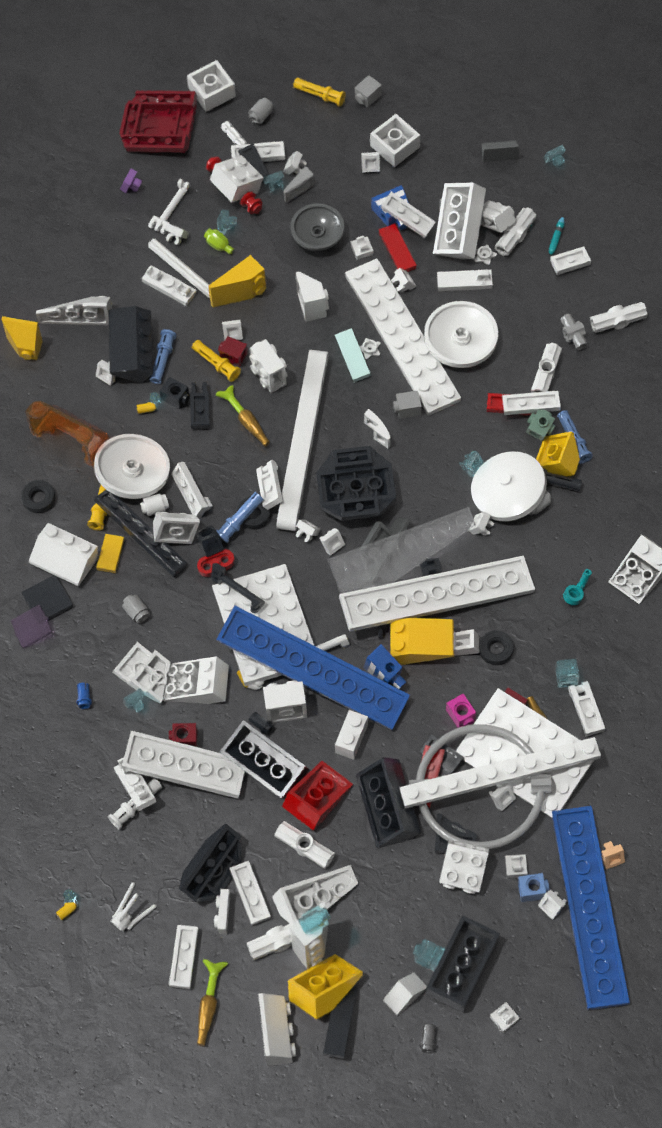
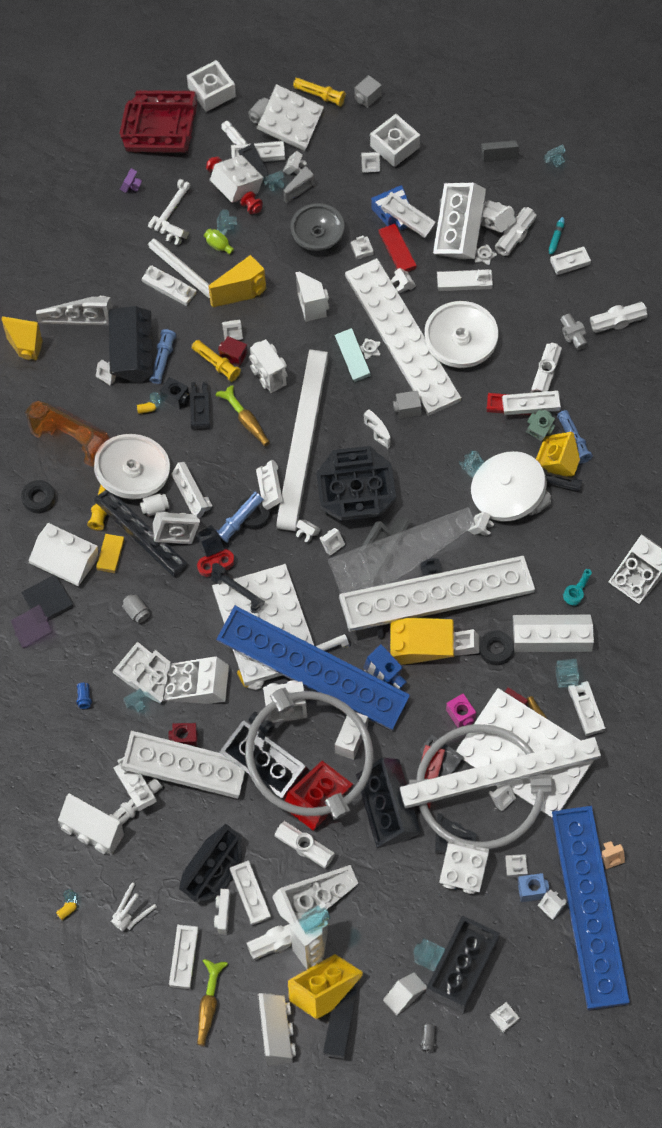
none -> white slope [58,794,124,855]
none -> light grey piece [245,687,373,819]
none -> white plate [257,84,323,151]
none -> white slope [513,615,594,652]

